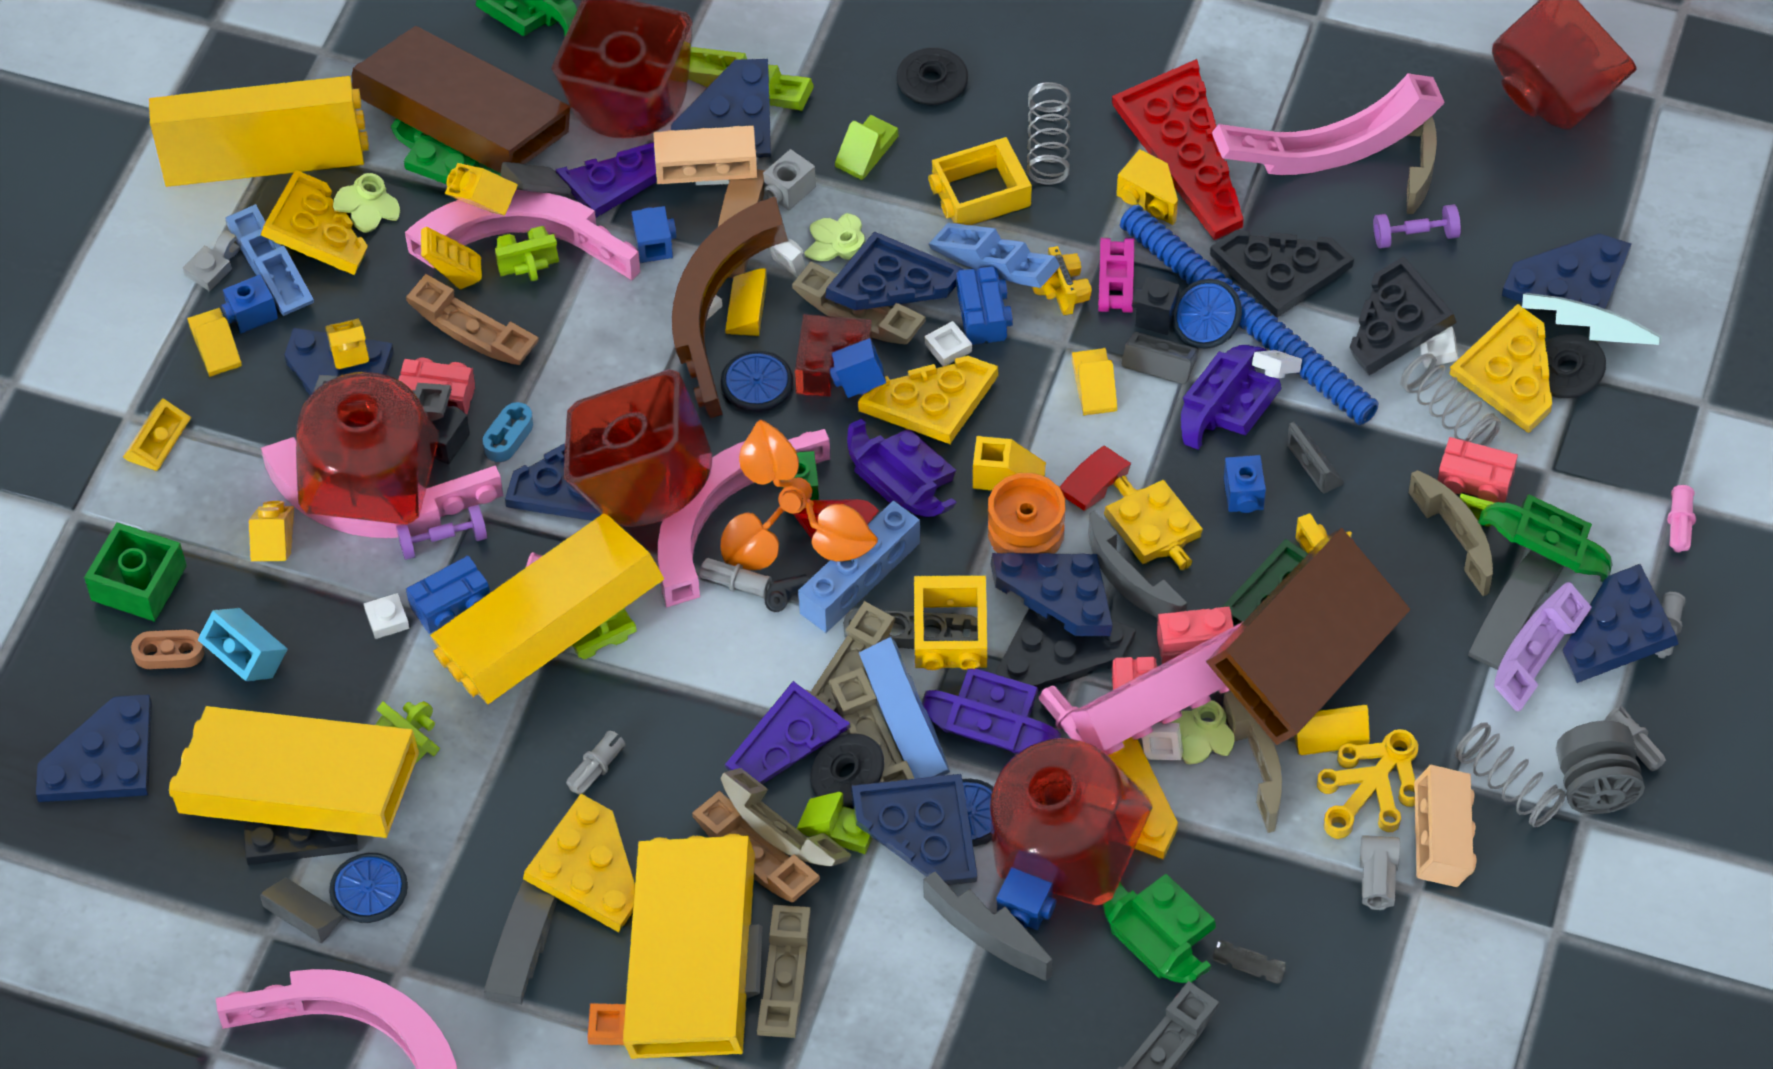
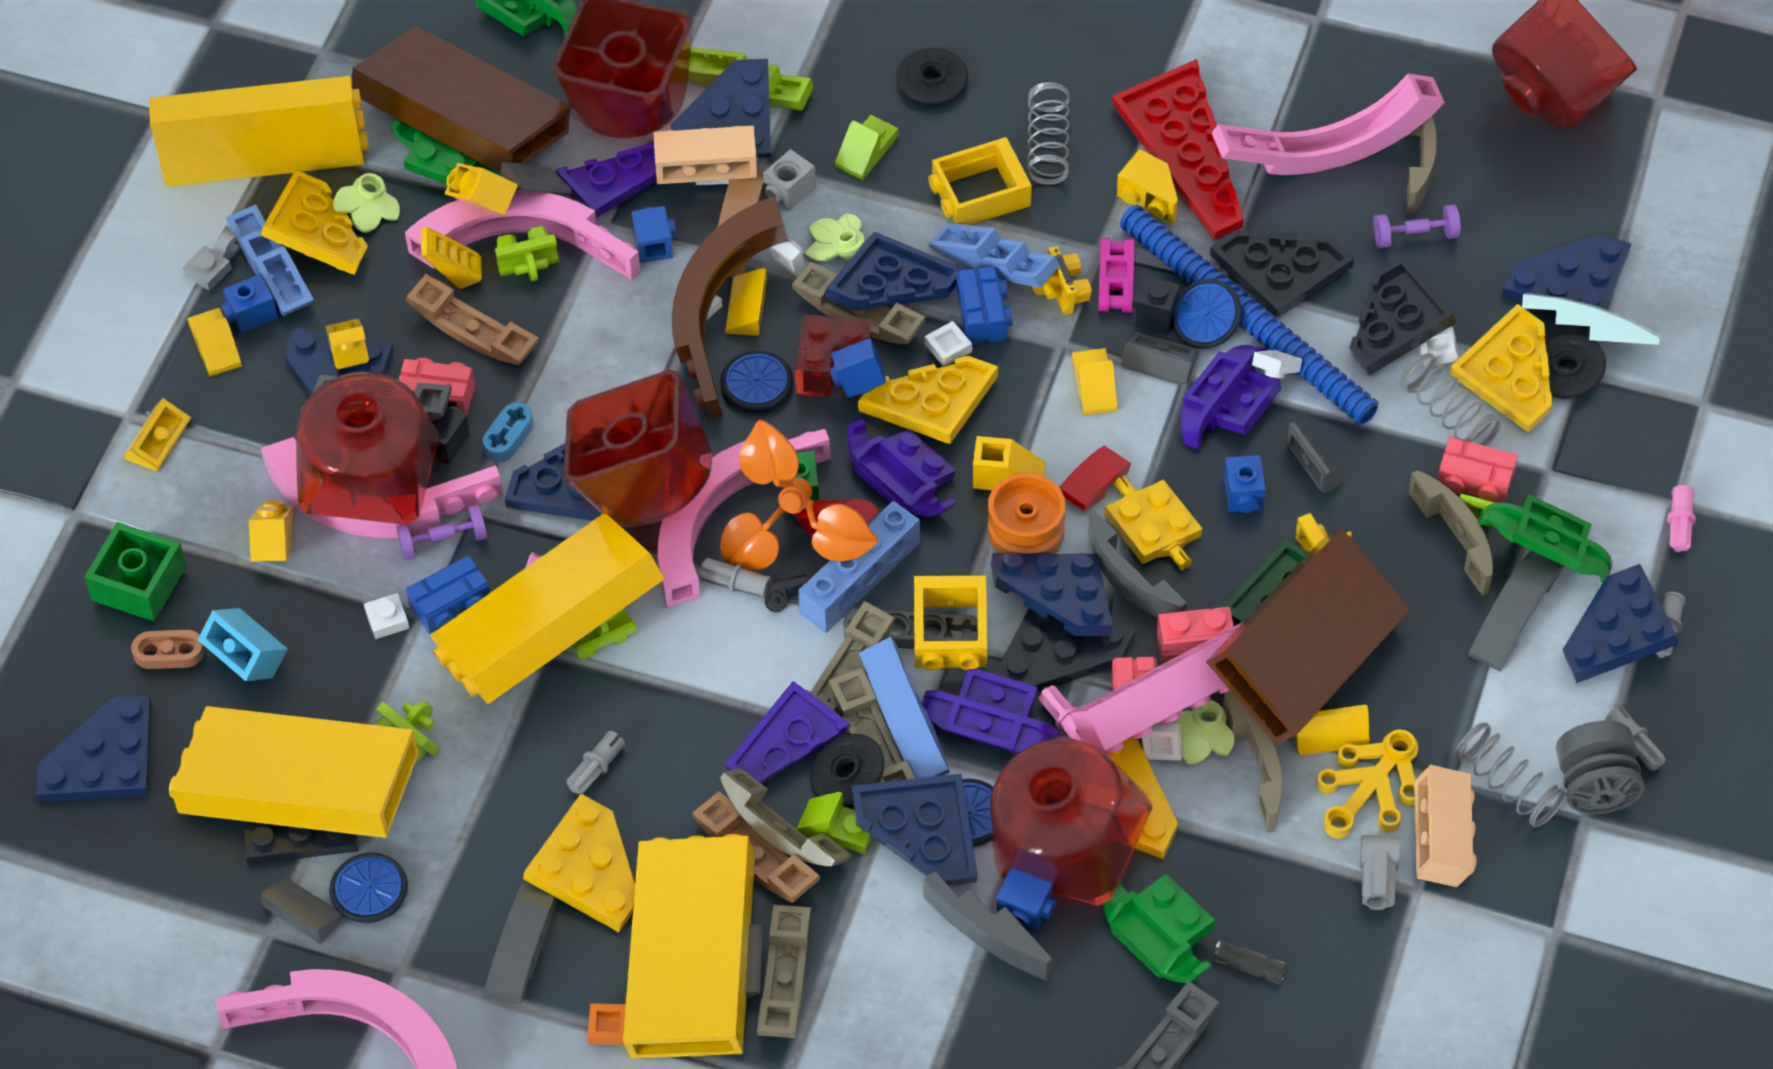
lavender slope [1494,582,1592,711] -> none

